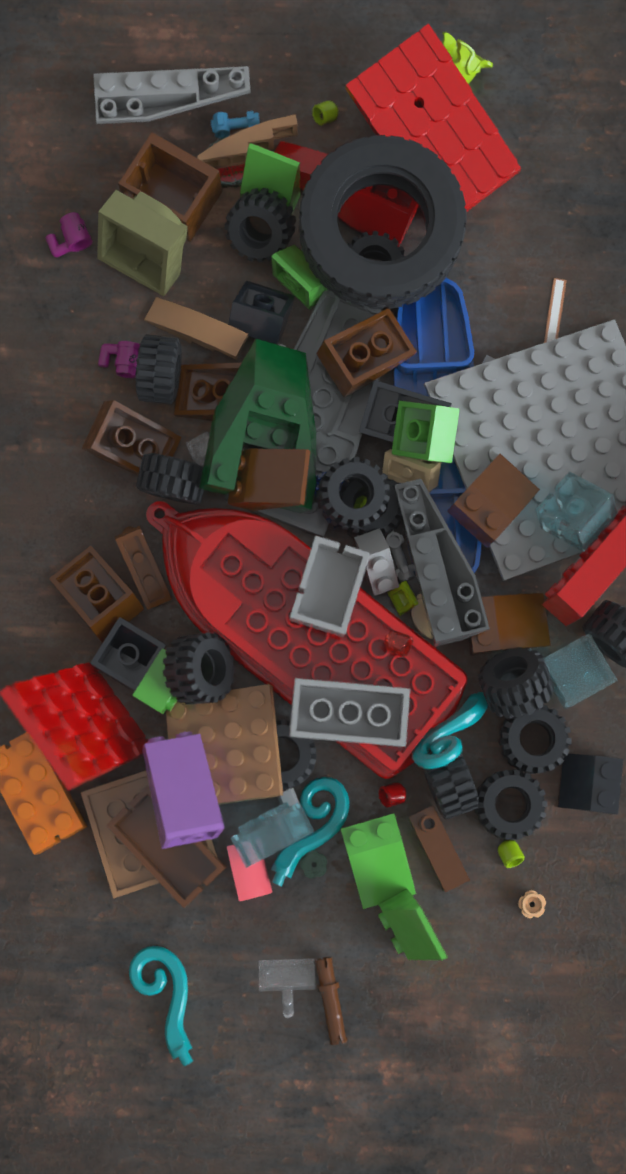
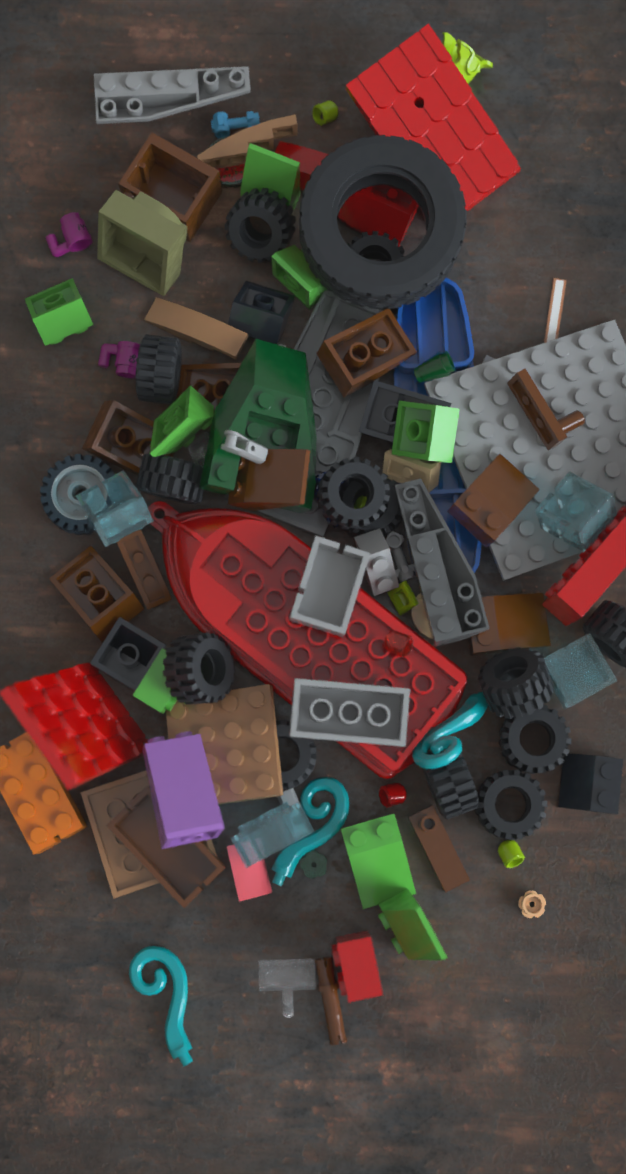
none -> bright green slope [25,278,93,346]
none -> wheel [40,454,122,535]
none -> clear light blue piece [76,470,153,547]
none -> bright green slope [150,385,214,457]
none -> light grey bar [221,430,268,464]
none -> red brick [331,930,383,1002]
none -> dark green cone [413,351,455,383]
none -> reddish brown piece [507,368,585,451]

